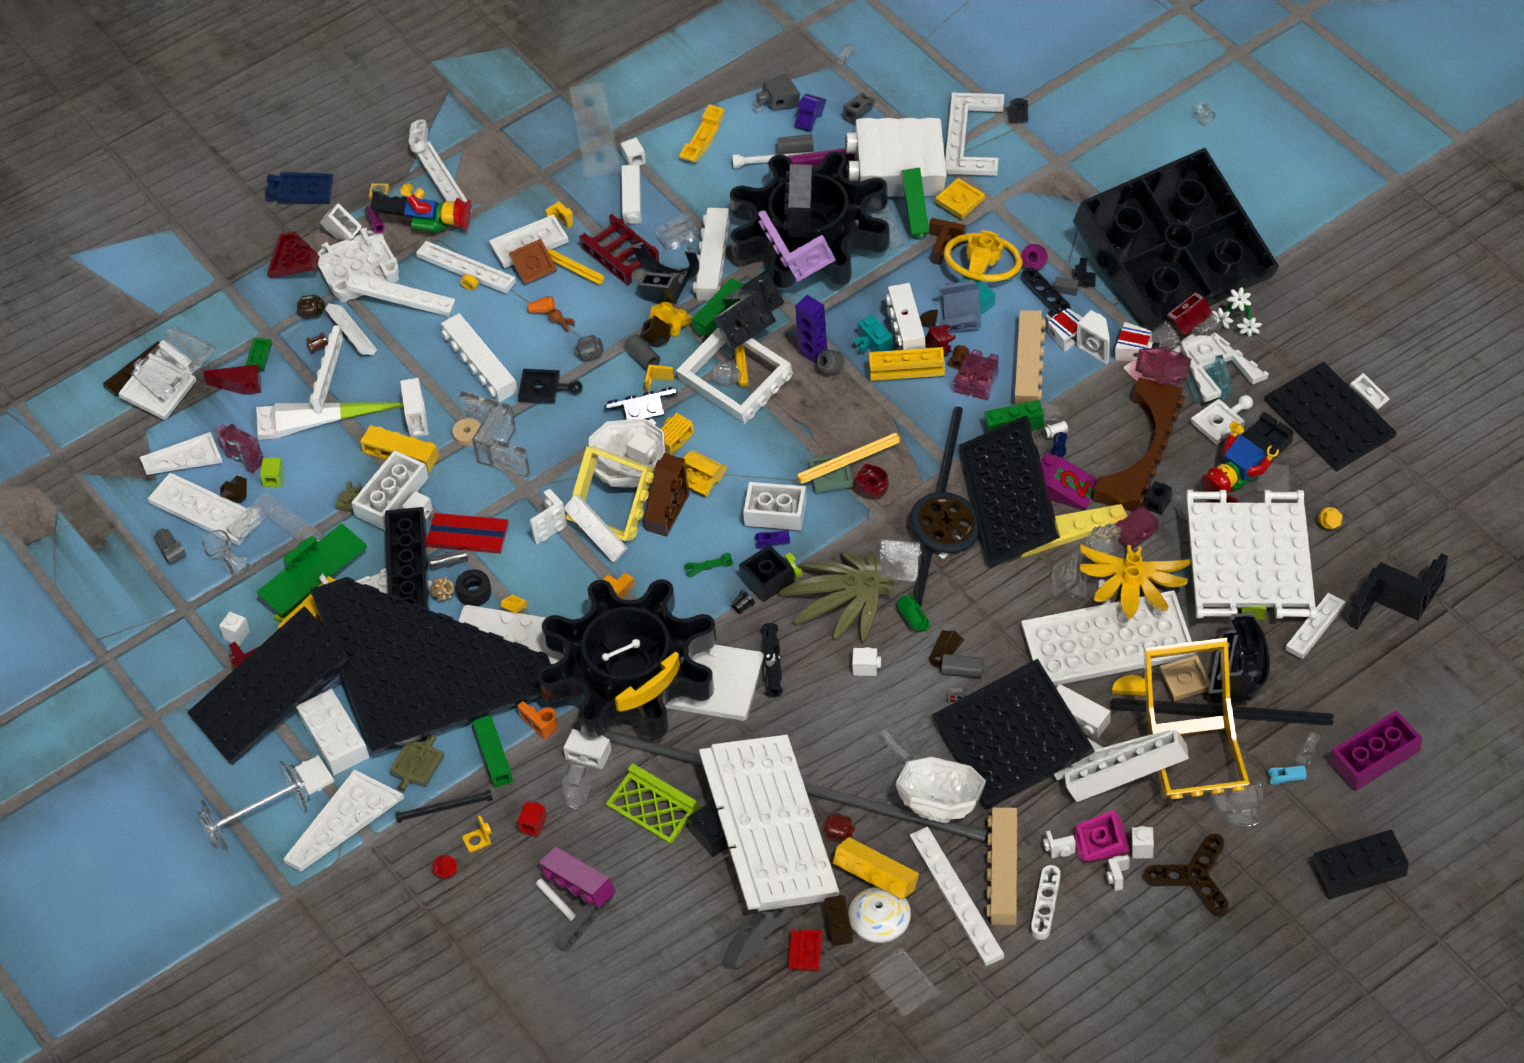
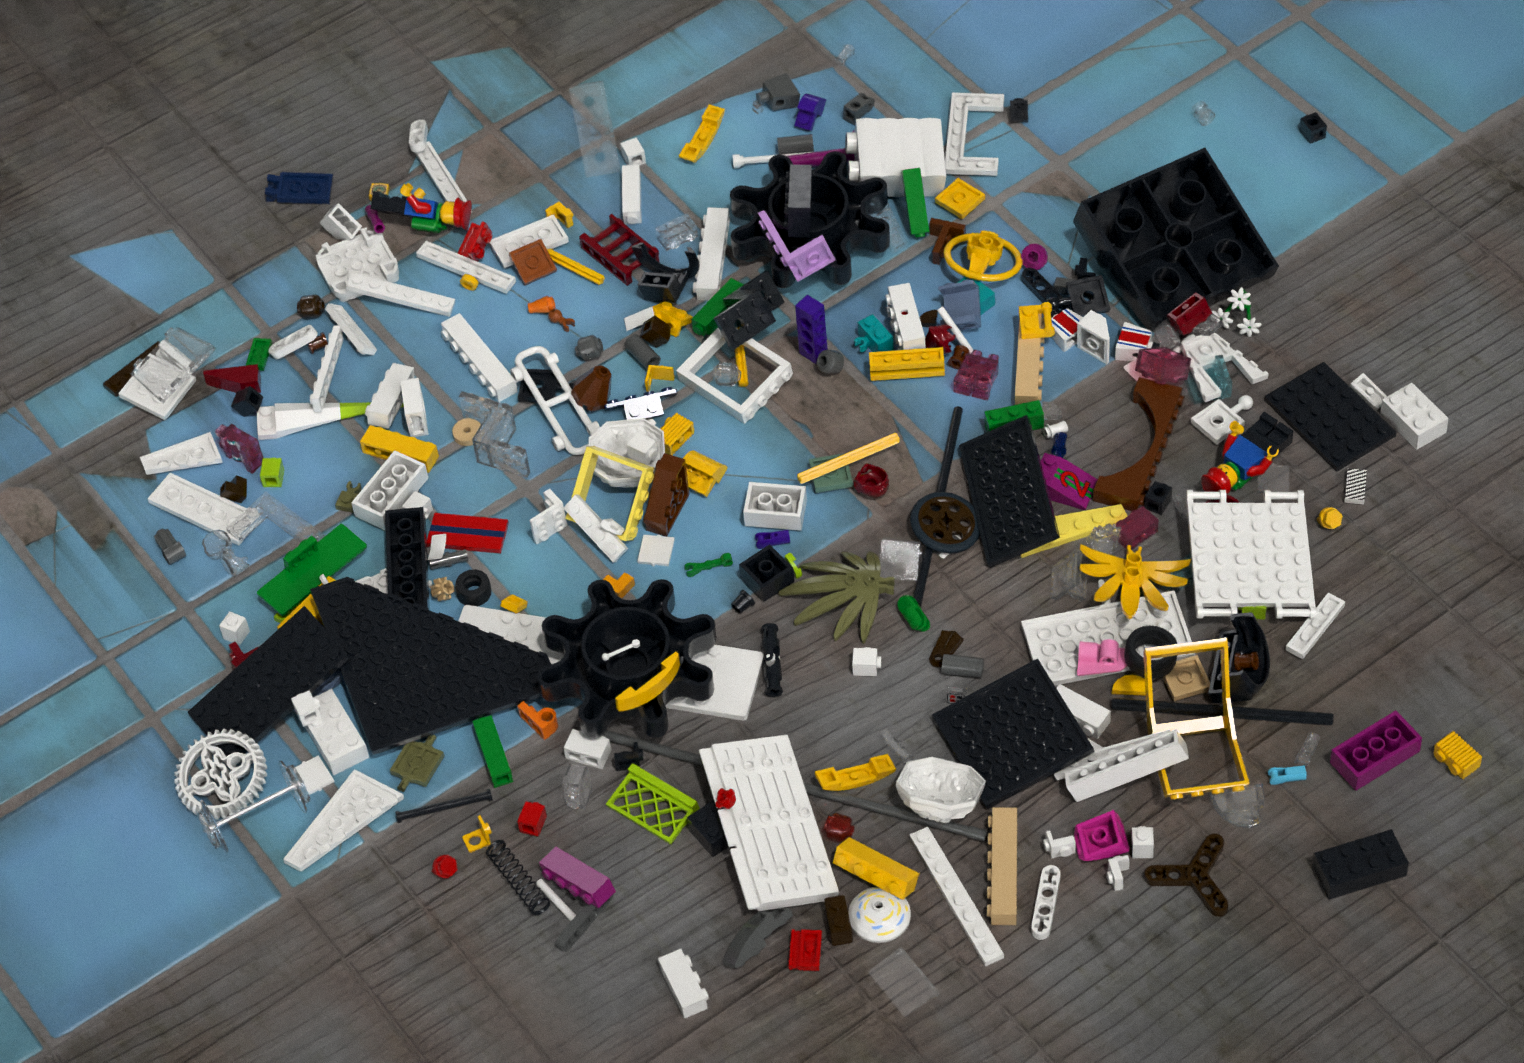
dark red plate [267,231,320,278] -> none
black bracket [1349,553,1448,630] -> none
none -> white gear [174,729,268,820]
none -> black brick [231,386,263,417]
none -> white beam [269,325,318,359]
none -> white brick [291,691,321,727]
none -> white brick [365,363,414,429]
none -> white sticker [427,534,446,560]
none -> red bracket [457,221,493,262]
none -> black piece [486,840,551,915]
none -> white bar [510,346,600,455]
none -> reddish brown cone [571,365,612,411]
none -> white tile [600,518,625,535]
none -> black bracket [614,742,644,771]
none -> white sticker [624,307,654,331]
none -> white piece [637,535,675,566]
none -> white brick [658,949,709,1019]
none -> red plate [715,788,736,809]
none -> yellow slope [815,754,896,791]
none -> white bar [937,306,975,355]
none -> yellow plate [1018,302,1055,339]
none -> black plate [1046,275,1111,317]
none -> bright pink panel [1077,639,1127,676]
none -> black tyre [1124,625,1177,679]
none -> reddish brown bush [1234,652,1259,671]
none -> black brick [1300,112,1327,144]
none -> tile [1344,468,1367,504]
none -> white brick [1380,383,1449,450]
none -> yellow brick [1434,731,1482,779]

